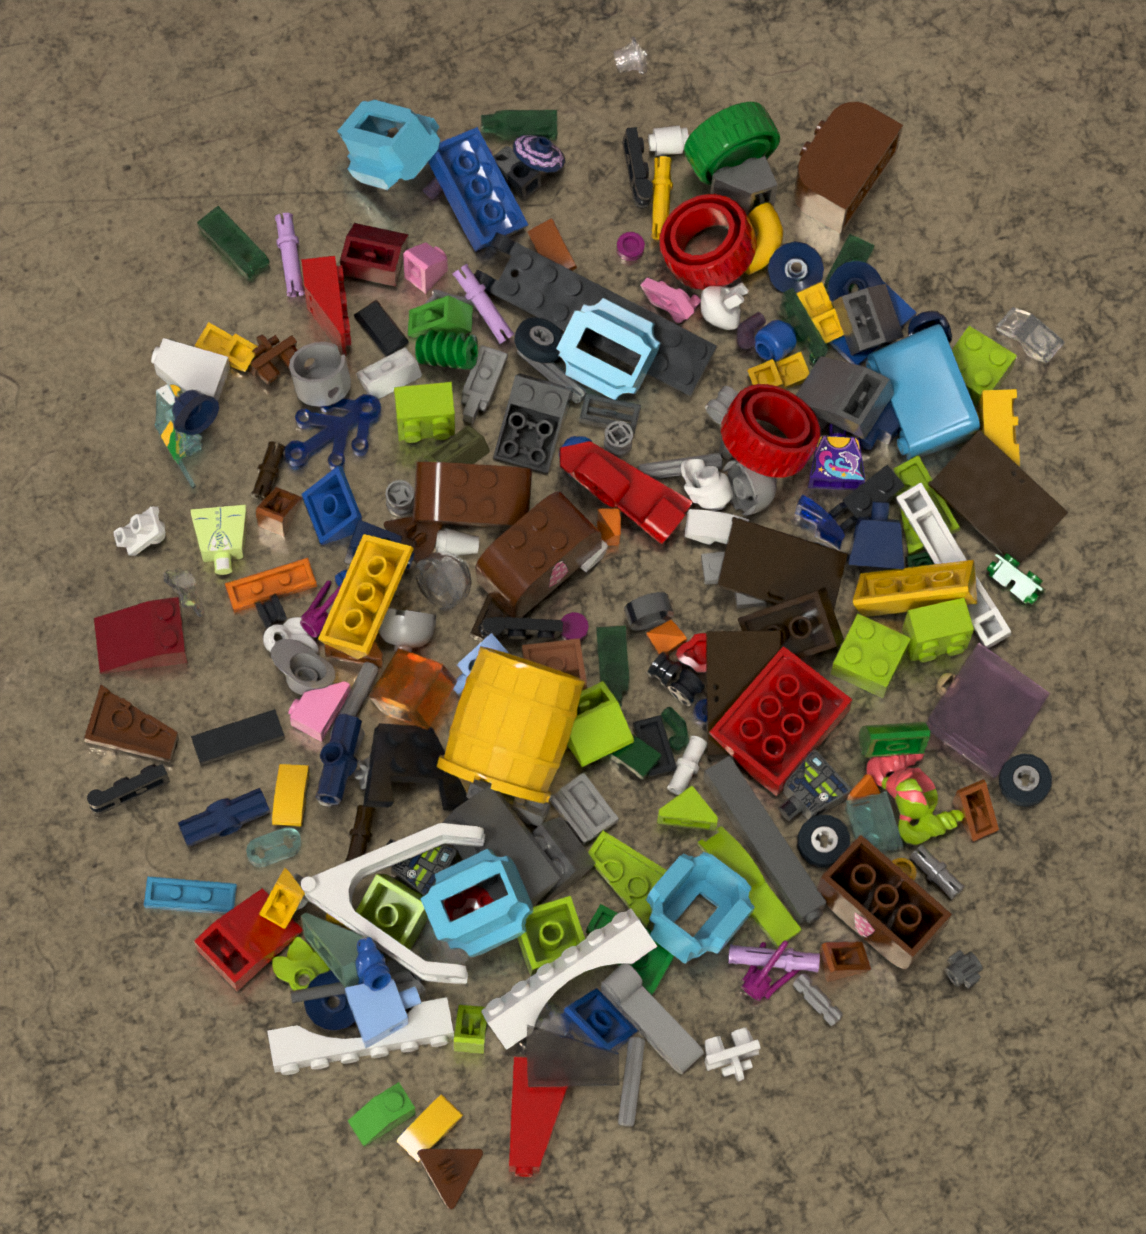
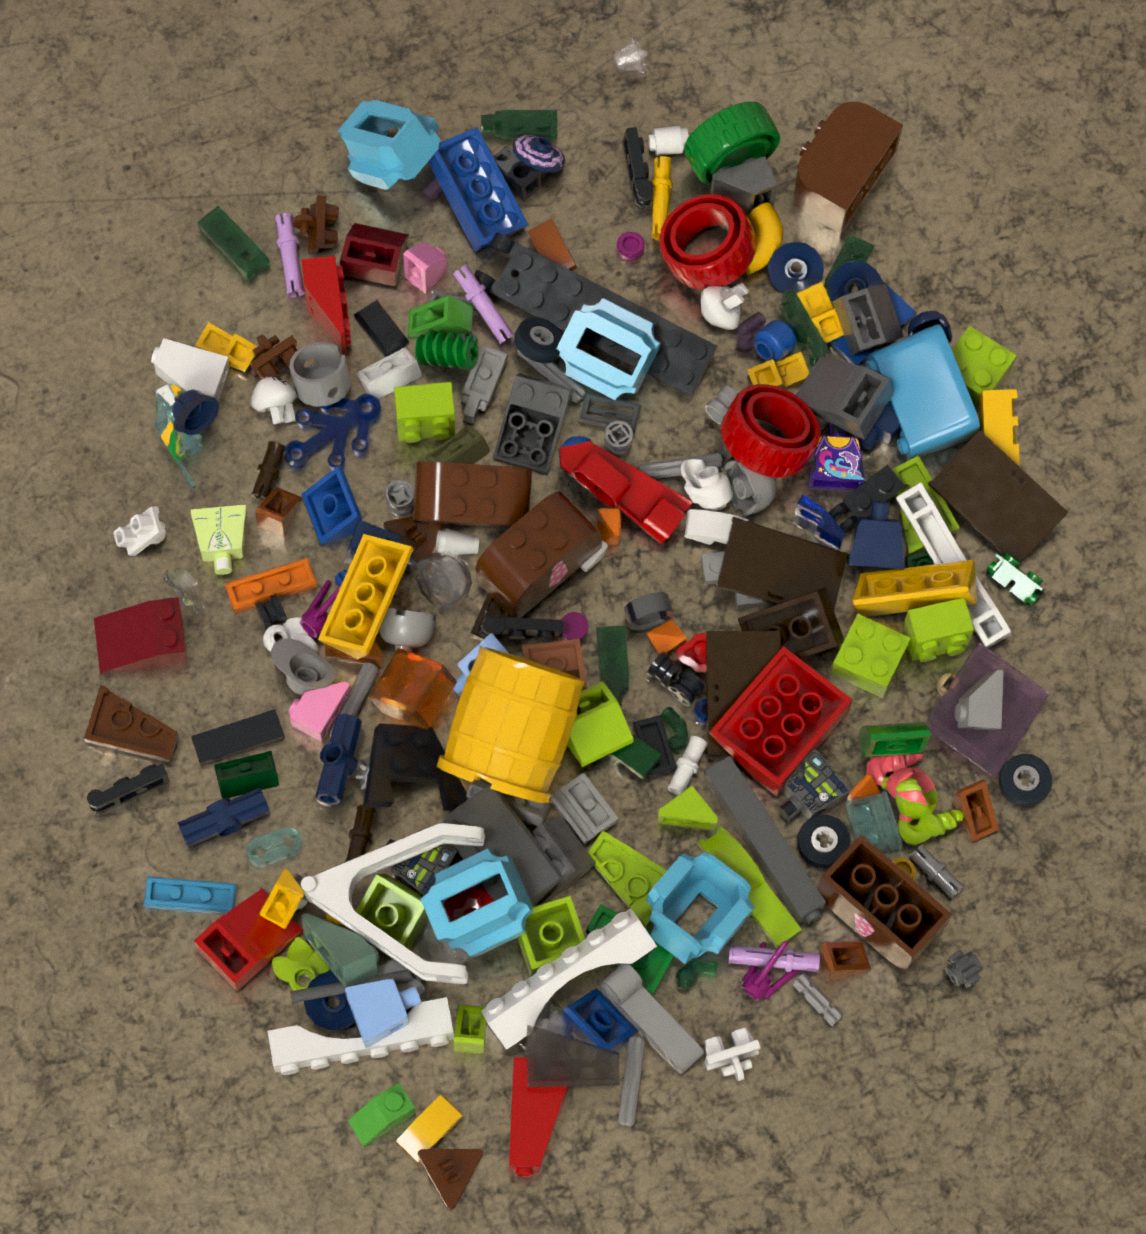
yellow slope [272,764,310,826] -> none
blue animal [355,937,391,991] -> none
bright pink plate [640,277,701,323] -> none
clear slope [995,307,1064,363] -> none
none -> dark green slope [214,751,279,799]
none -> white piece [250,377,297,424]
none -> reddish brown hips [293,195,339,253]
none -> clear green arm [676,960,717,989]
none -> light grey slope [955,670,1004,731]

